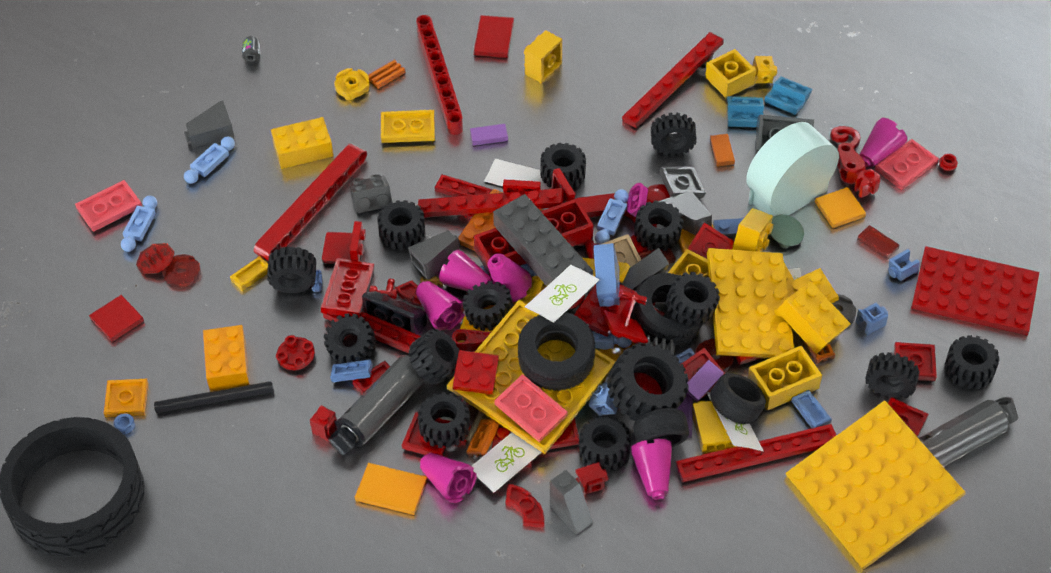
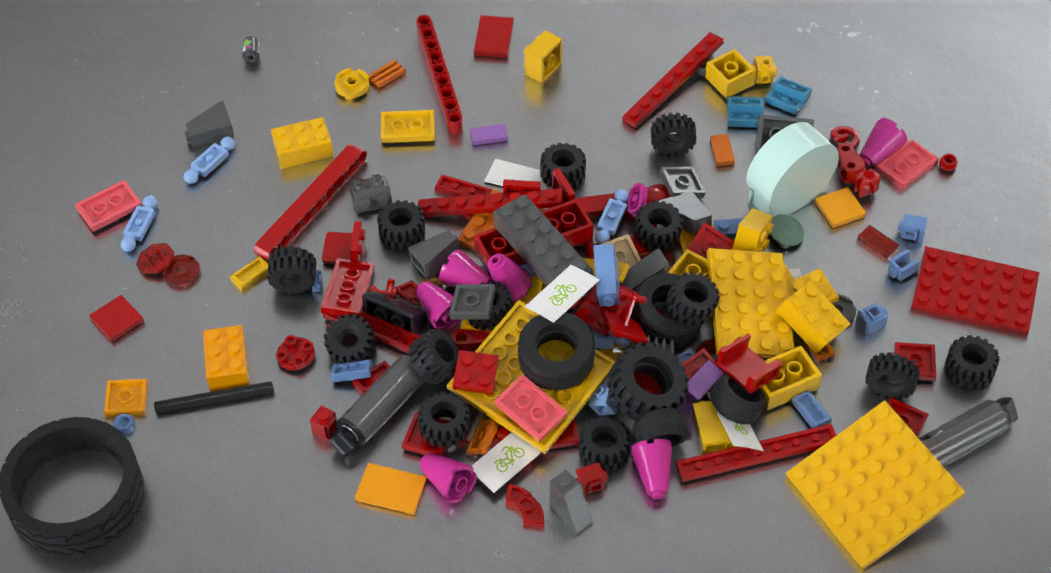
none -> dark grey plate [449,284,496,319]
none -> red panel [716,333,783,394]
none -> medium blue window [897,213,928,245]

